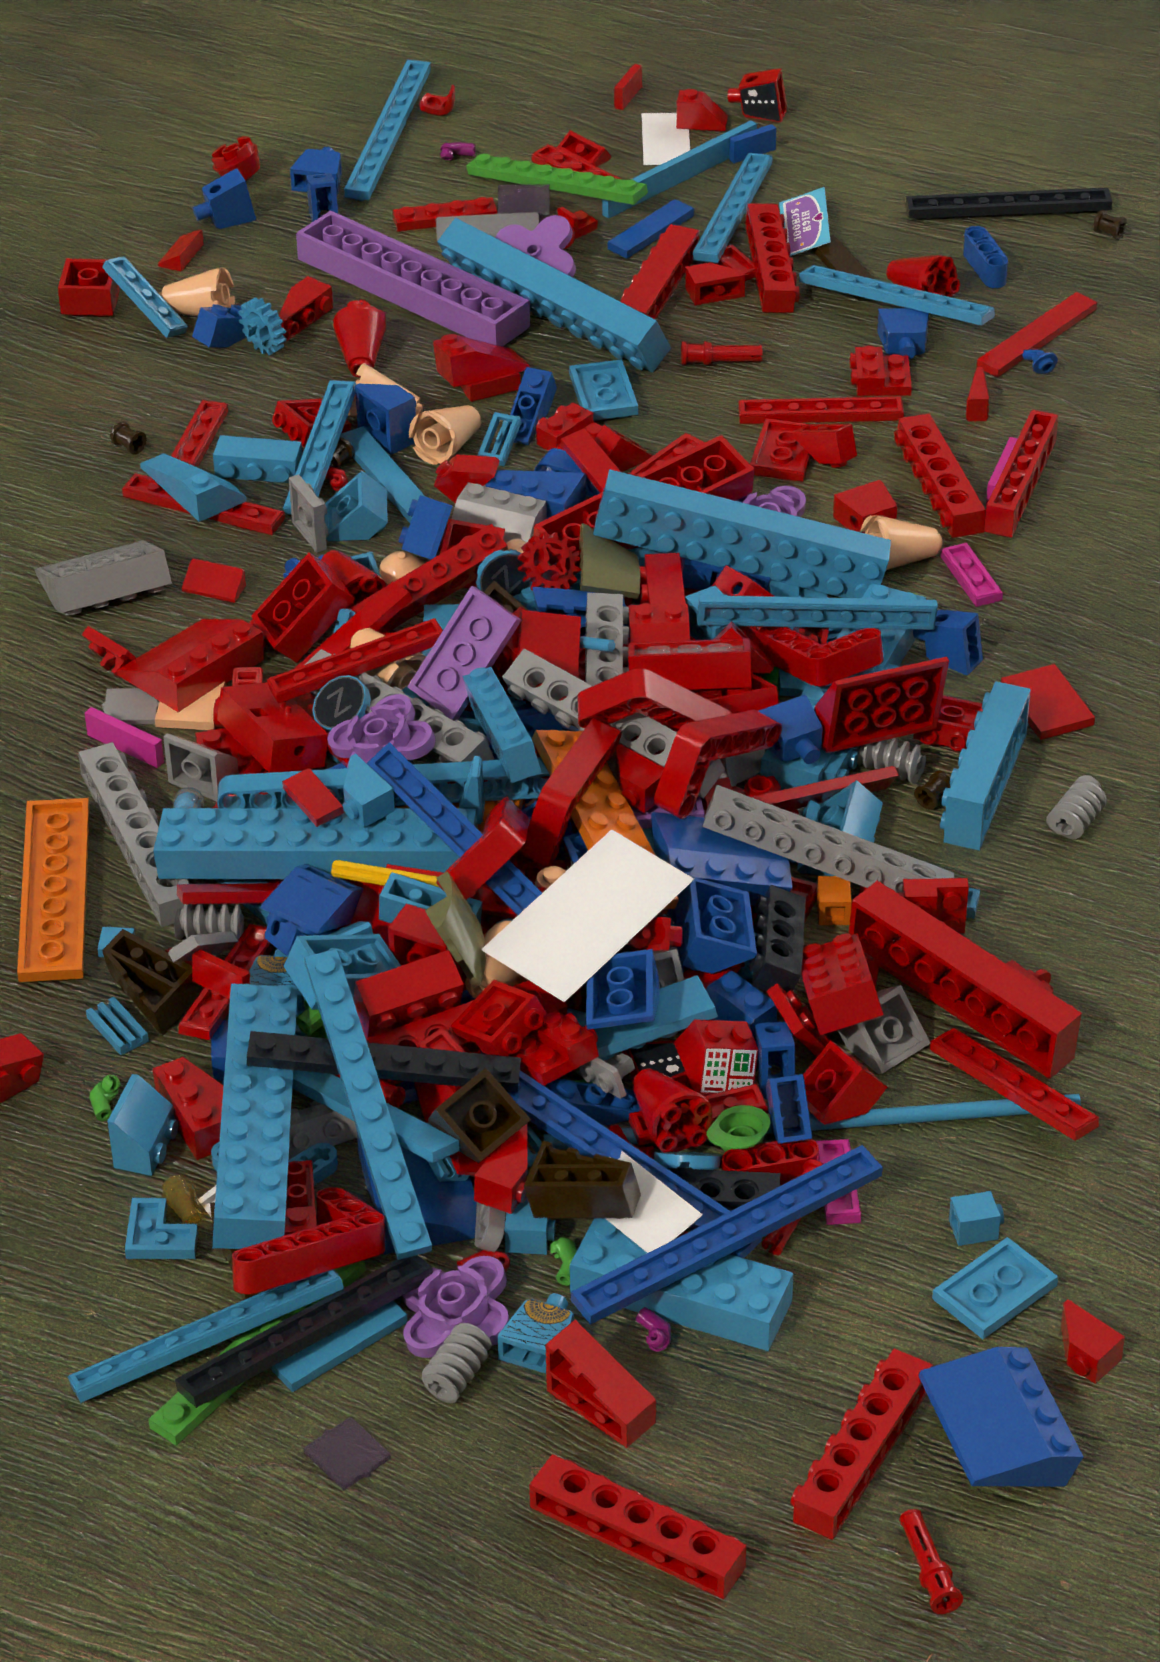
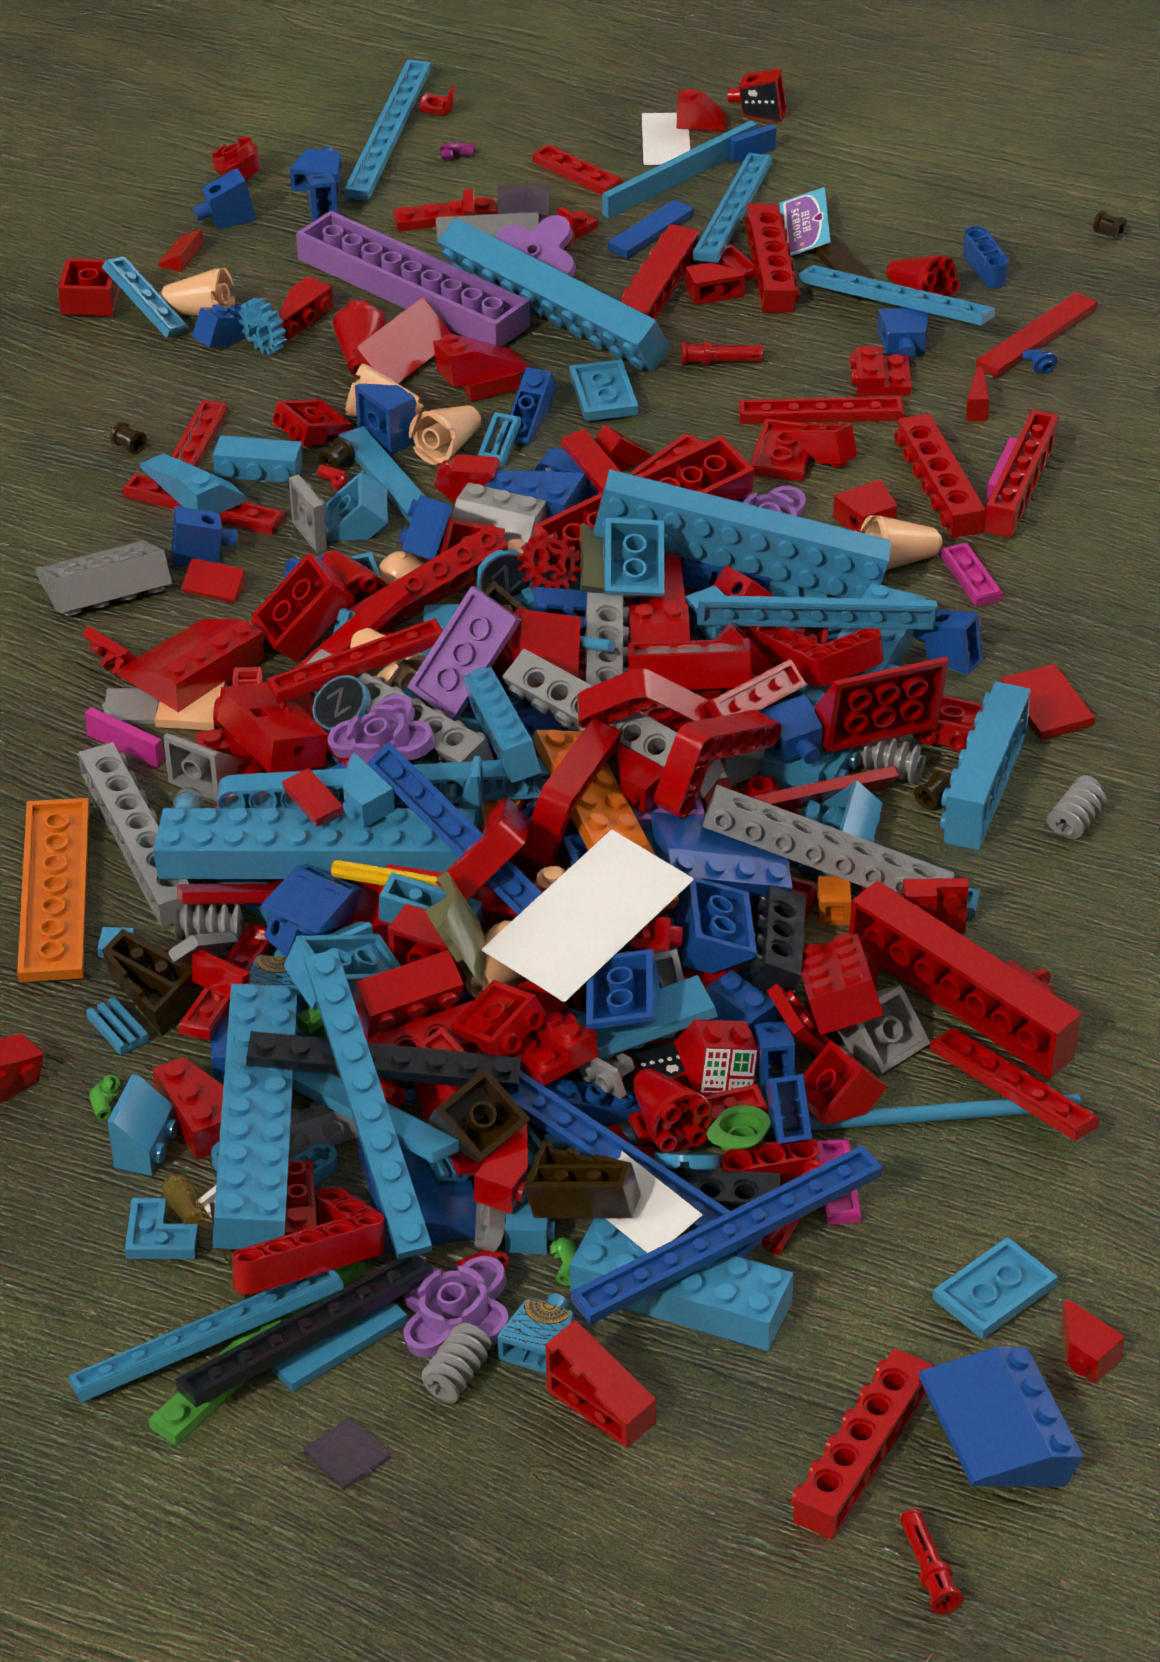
dark azure tile [283,380,356,515] -> none
bright green plate [466,153,648,205] -> none
red brick [529,1454,747,1600] -> none
red plate [536,402,603,451] -> none
red slope [557,130,611,167] -> none
red tile [614,64,642,110] -> none
magenta arm [636,1307,671,1352] -> none
black plate [906,188,1112,220] -> none
dark azure brick [949,1191,1004,1246] -> none
none -> blue torso [171,506,237,567]
none -> tile [352,297,452,384]
none -> red tile [462,189,474,216]
none -> dark azure slope [603,518,664,597]
none -> tile [705,659,806,718]

